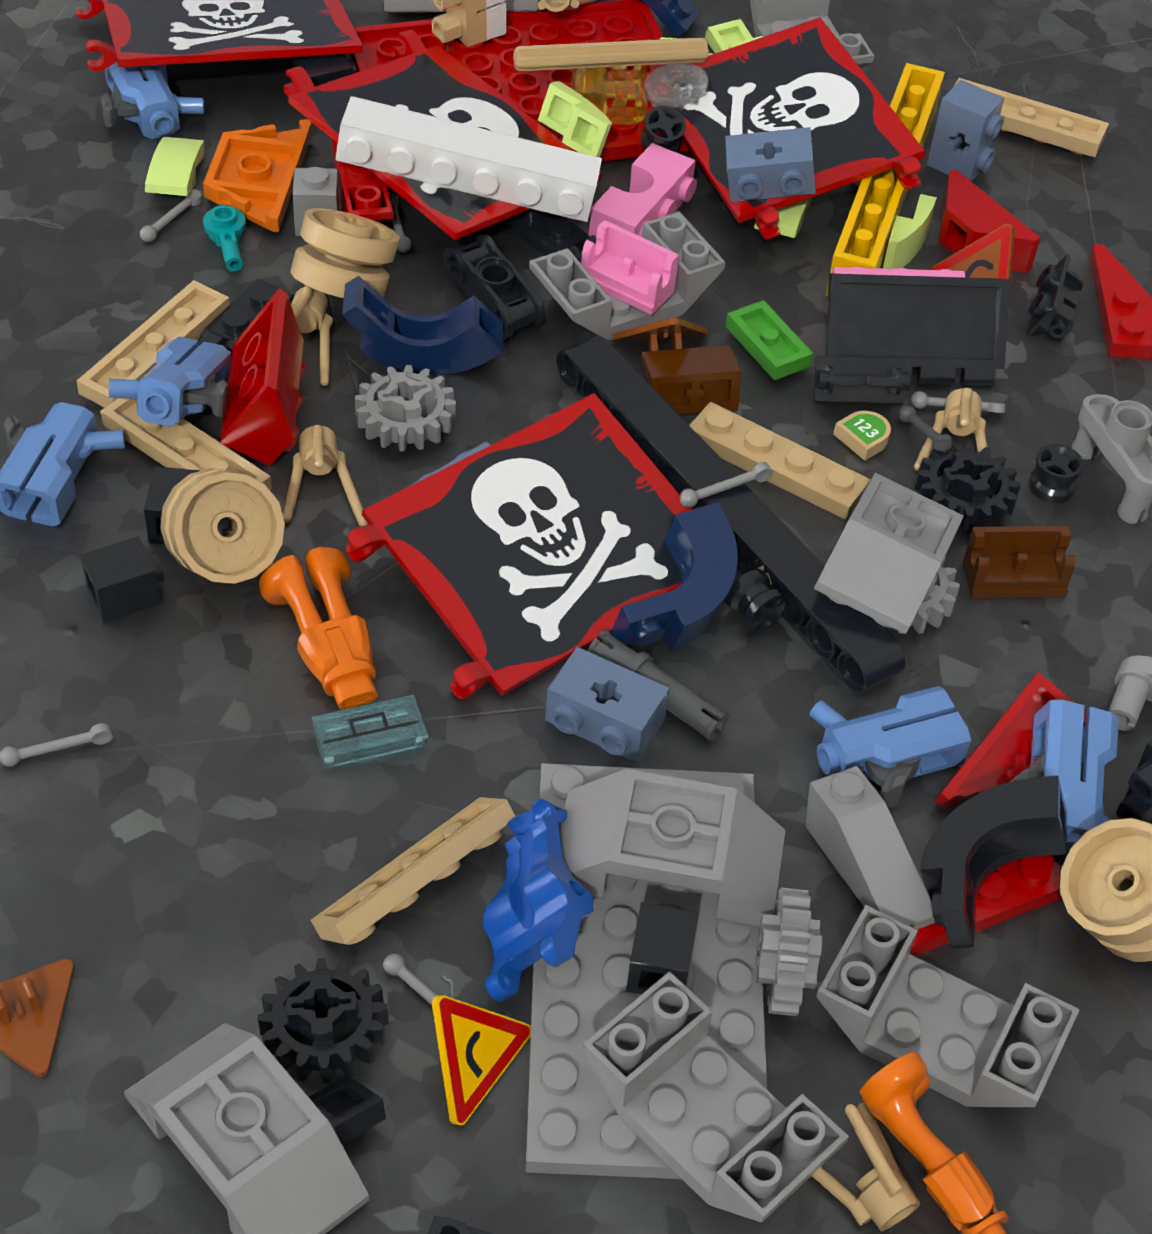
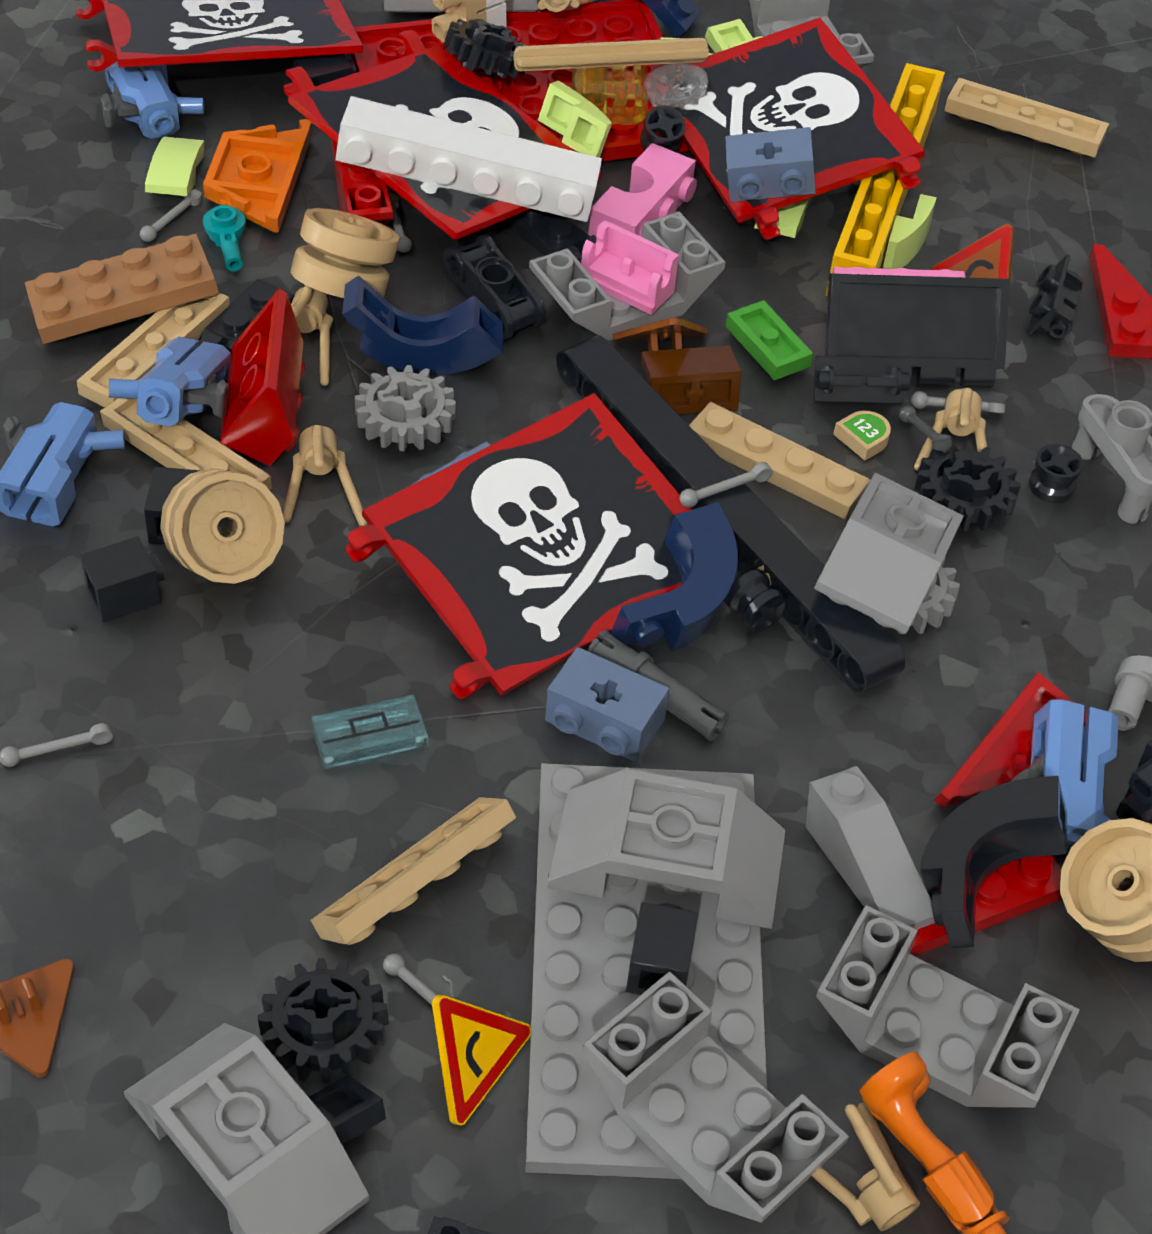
orange piece [259,547,378,710] -> none
light grey brick [293,167,339,236] -> none
blue animal [483,798,594,1002] -> none
light grey gear [755,887,822,1016] -> none
medium blue piece [810,686,972,809] -> none
sand blue brick [927,80,1004,182] -> none
red slope [938,169,1041,273] -> none
reddish brown hinge [962,526,1075,599] -> none
none -> medium nougat plate [24,234,219,344]
none -> black gear [443,19,527,79]

